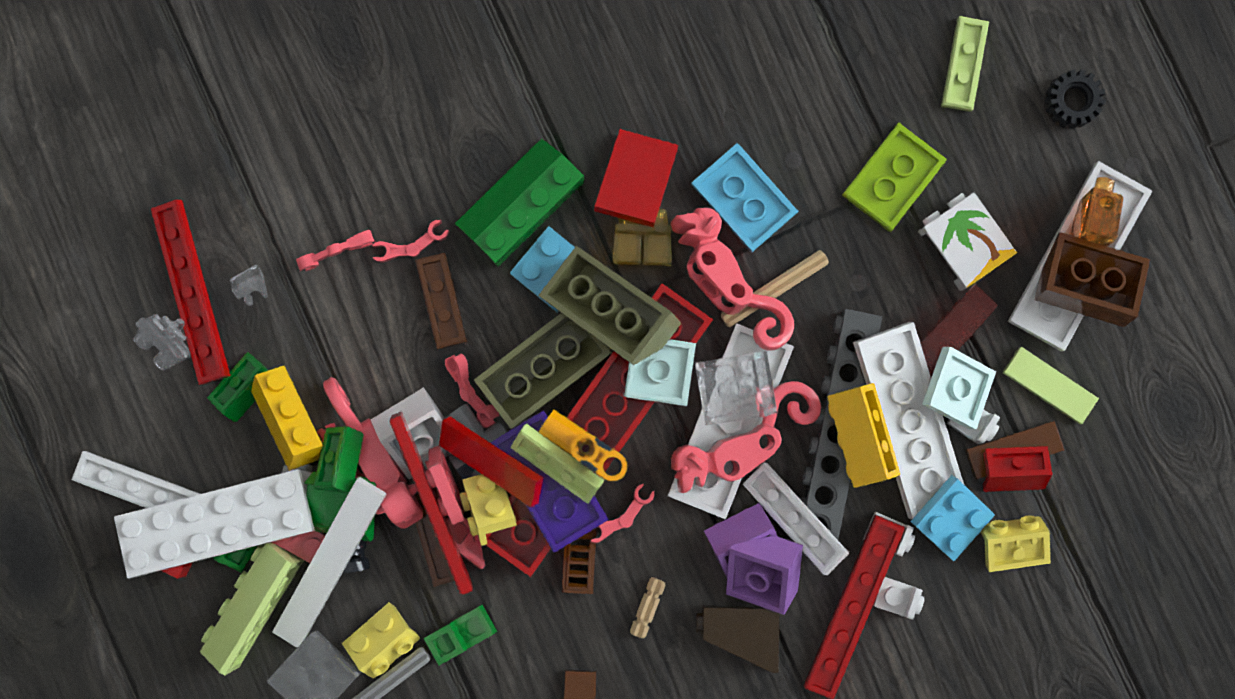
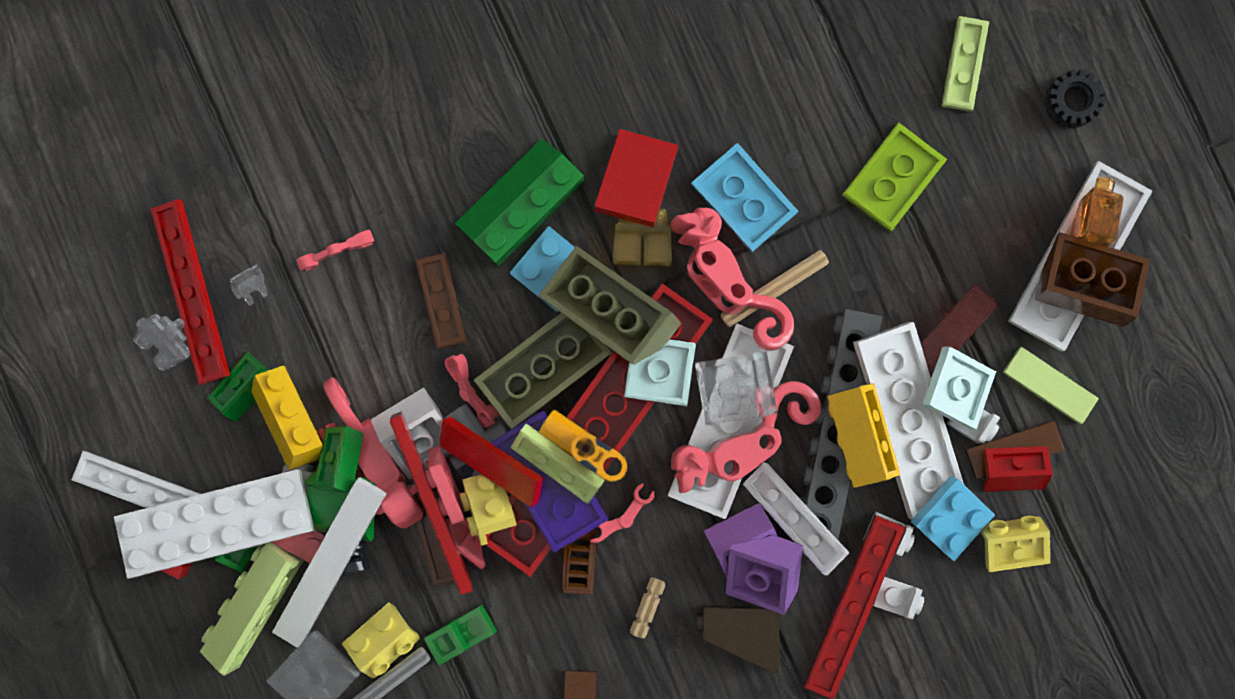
coral piece [372,220,449,263] -> none
white panel [918,193,1017,291] -> none

